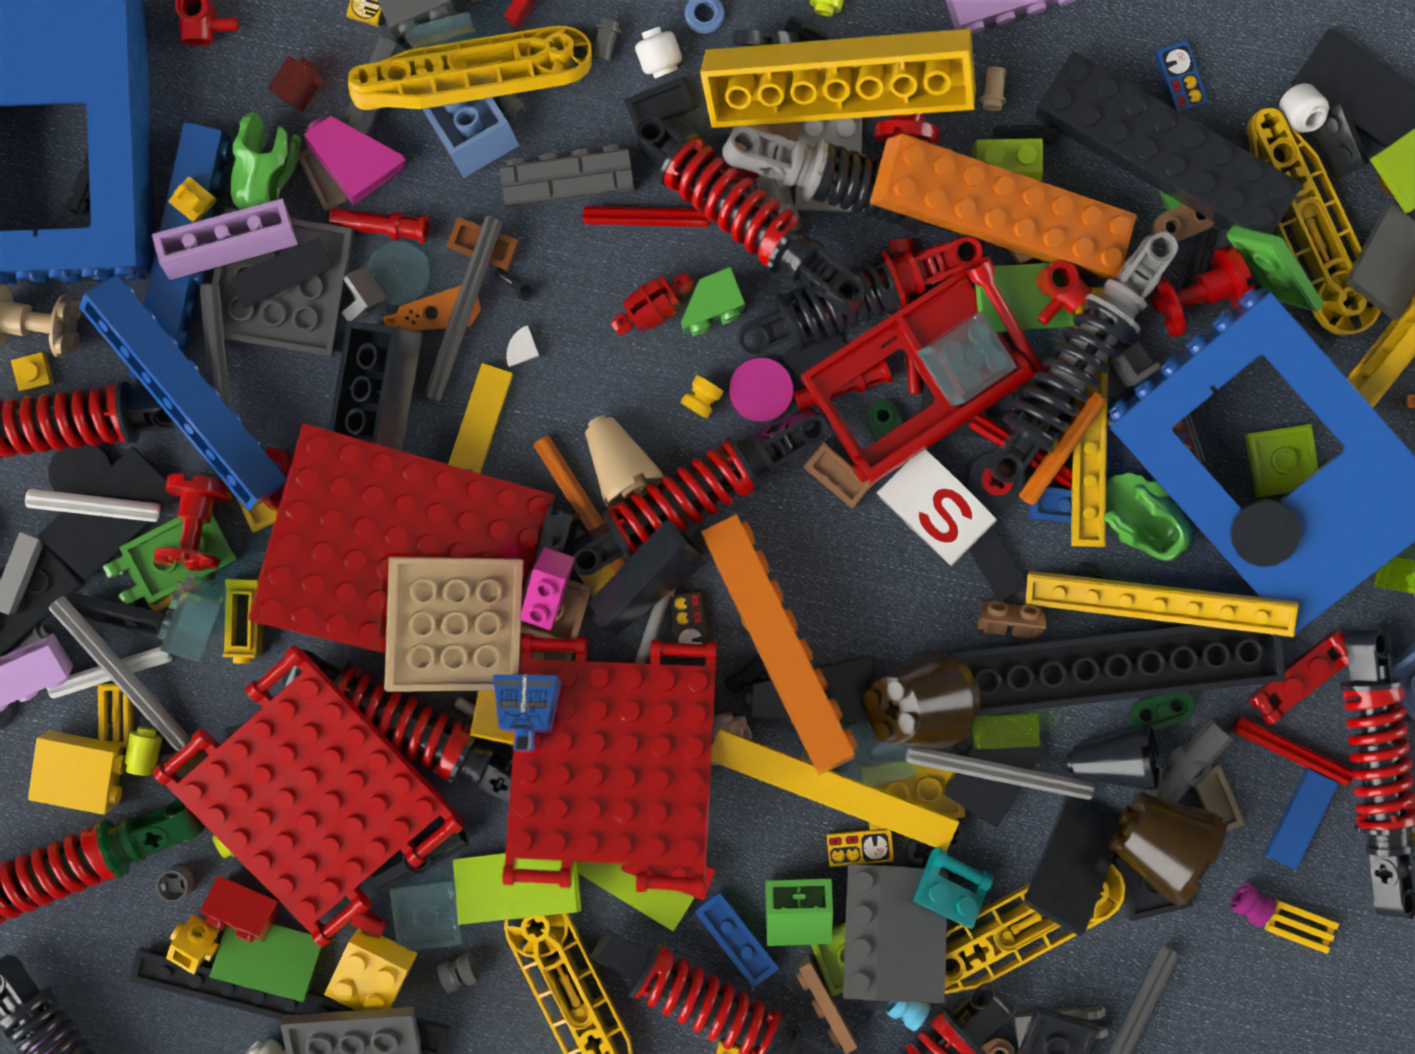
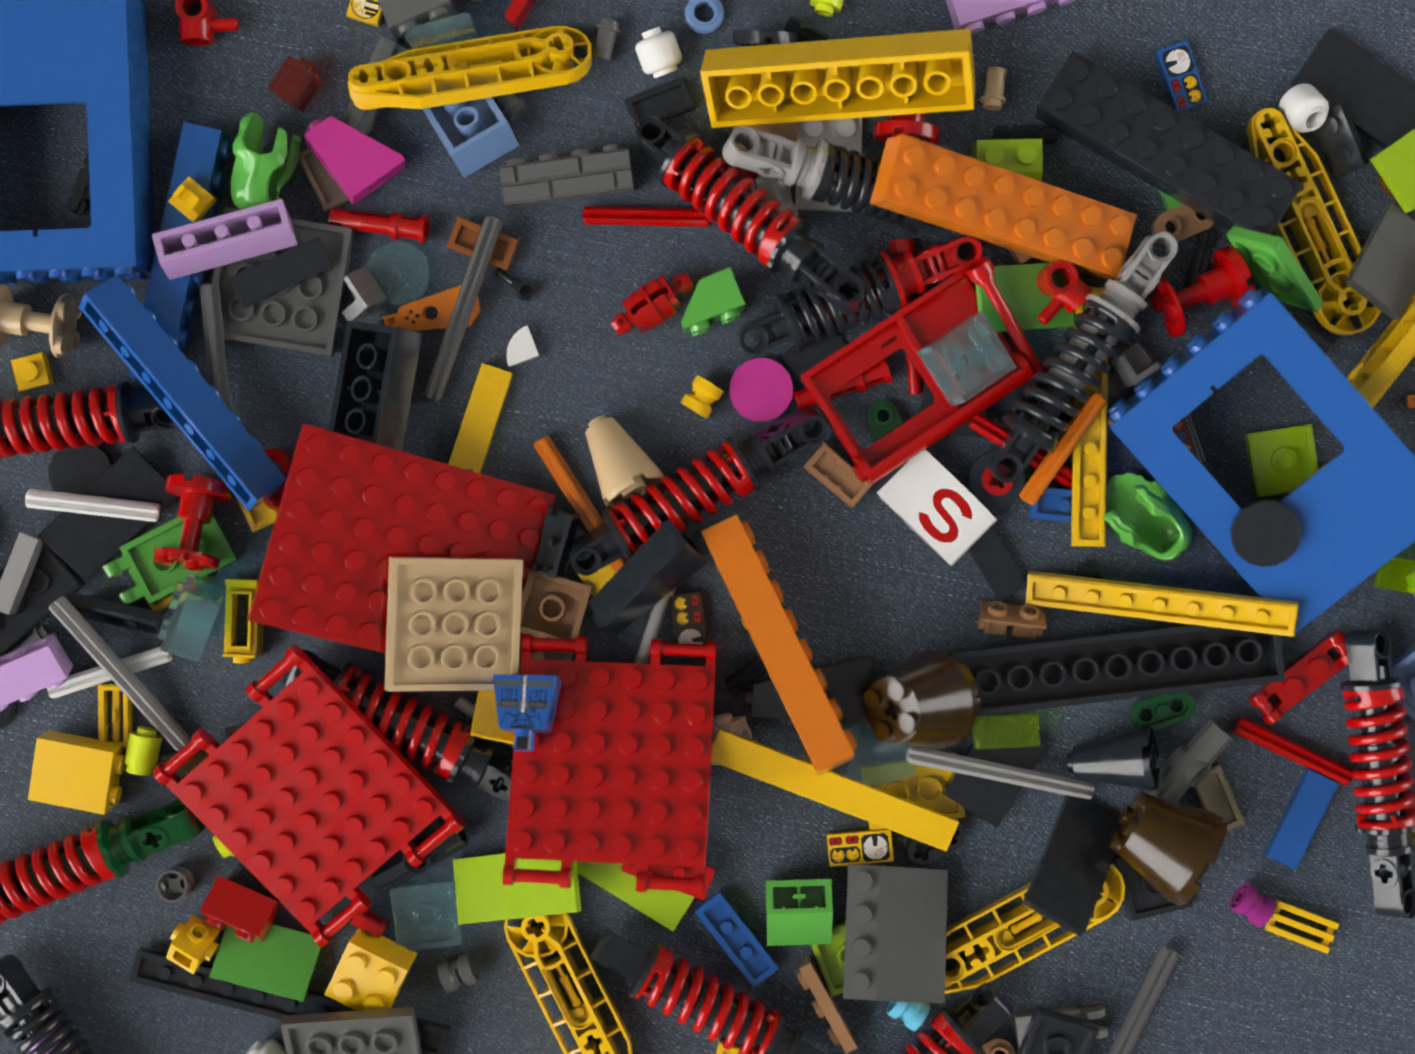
dark pink brick [519,547,575,630] -> none
teal plate [913,847,994,928] -> none

